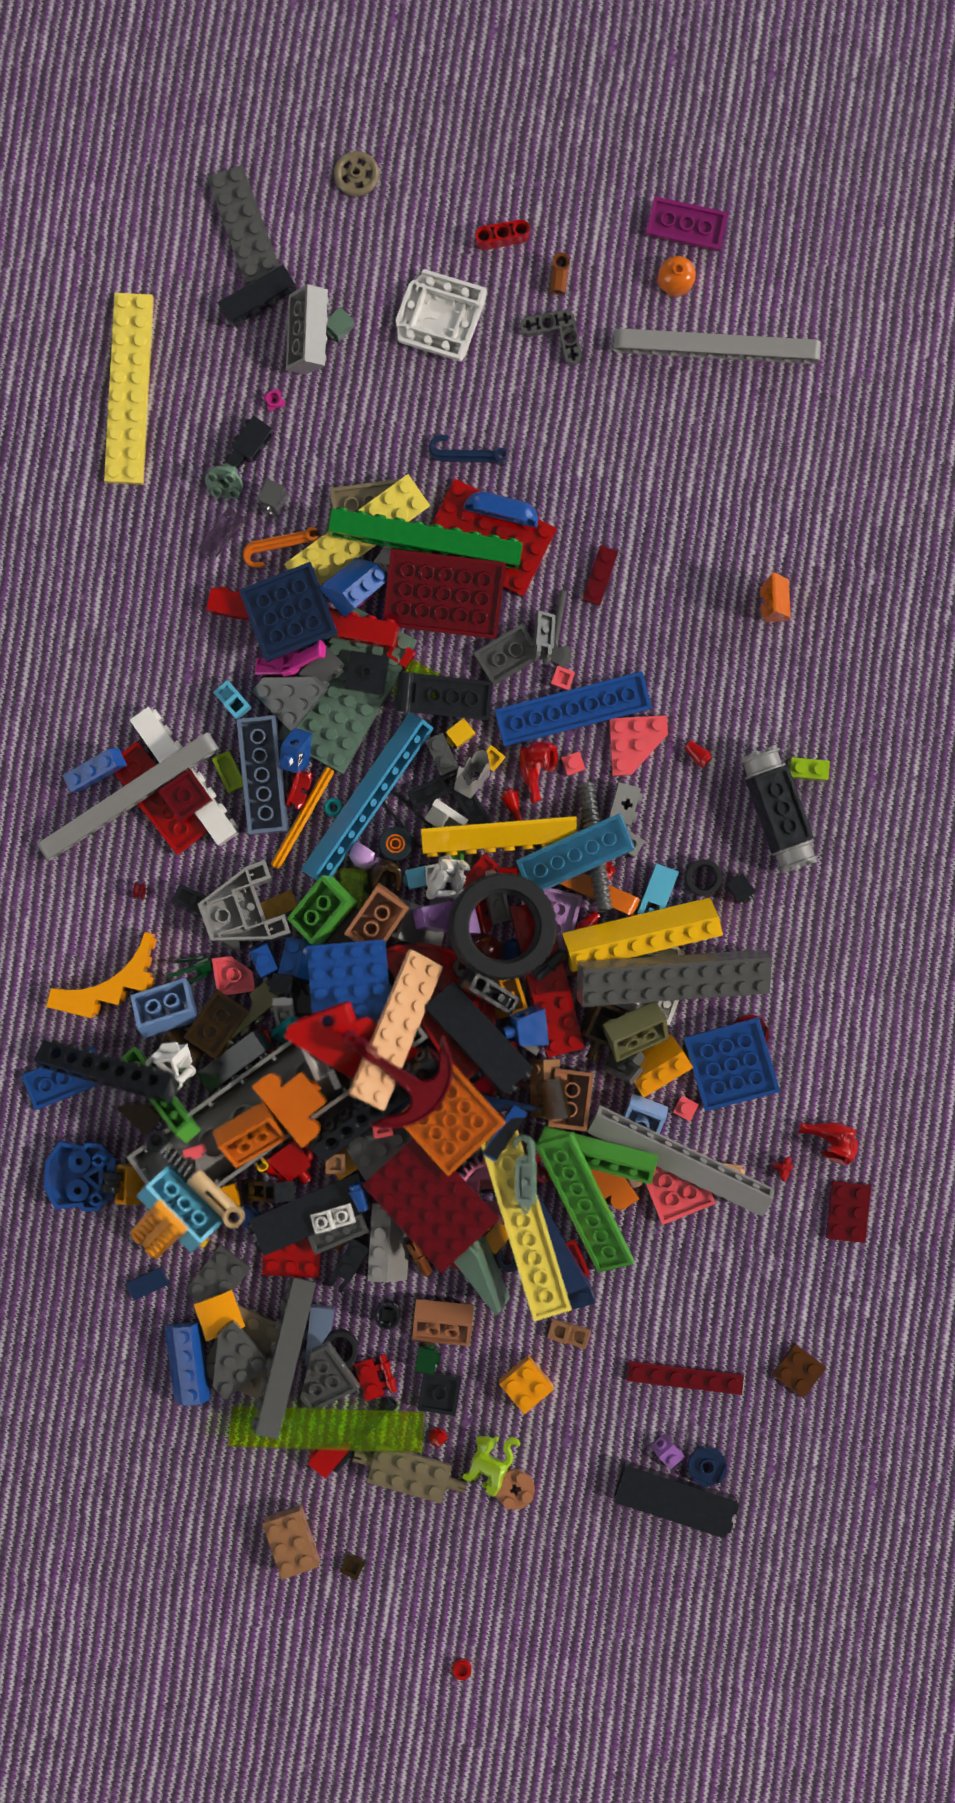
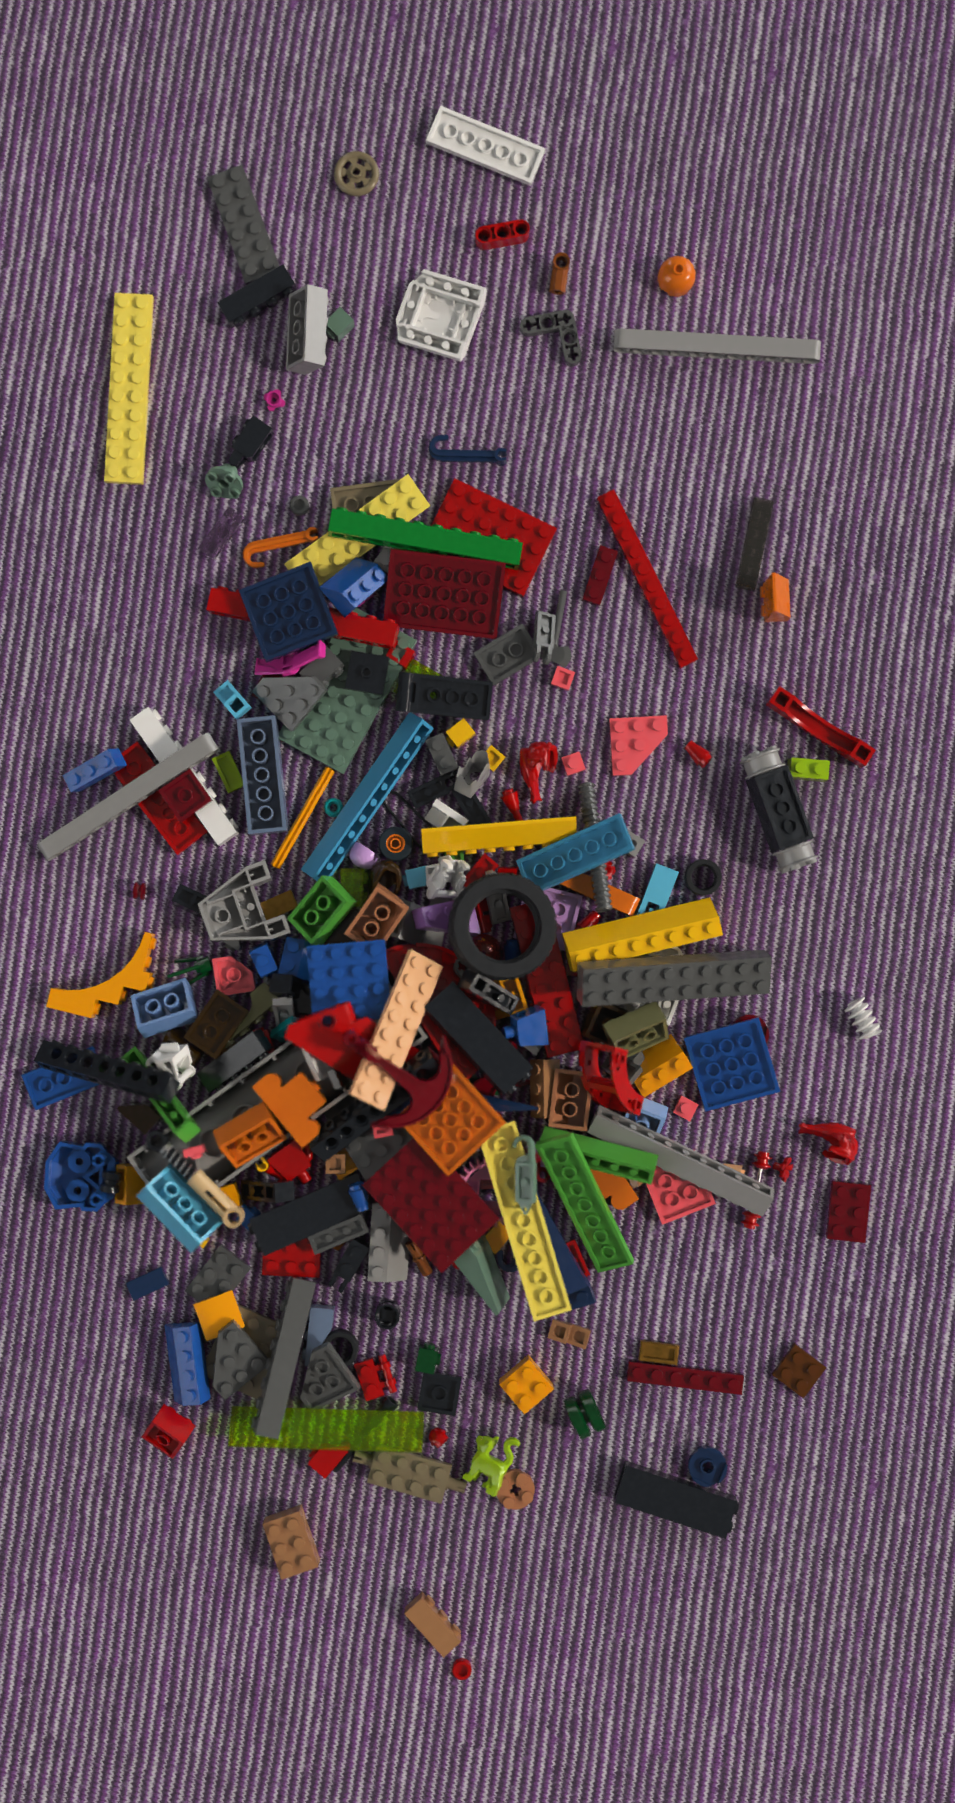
light orange plate [130,1200,188,1260] -> none
dark grey brick [258,478,289,517] -> none
blue torso [279,728,312,773] -> none
red hinge [285,770,313,810] -> none
white slope [310,1203,356,1234] -> none
dark brown tile [339,1552,366,1580] -> none
nougat slope [412,1299,474,1346] -> none
blue brick [463,491,538,528] -> none
black sticker [483,1105,527,1162] -> none
blue plate [494,671,652,747] -> none
black axle [532,949,568,981] -> none
dark brown slope [535,1076,571,1120] -> none
light grey brick [608,782,643,827] -> none
magenta plate [645,196,728,252] -> none
medium lavender bracket [651,1434,685,1470] -> none
black brick [725,873,756,904] -> none
none -> red slope [142,1404,196,1459]
none -> dark grey tile [290,495,309,516]
none -> medium nougat brick [404,1592,461,1658]
none -> white plate [426,106,546,186]
none -> dark green wheel [564,1389,607,1440]
none -> red window [579,1040,644,1116]
none -> red plate [597,489,698,669]
none -> pearl gold tile [638,1340,679,1365]
none -> clear smoke beam [735,497,774,591]
none -> red axle [740,1151,773,1229]
none -> red arch [766,686,876,768]
none -> white piece [844,996,883,1040]

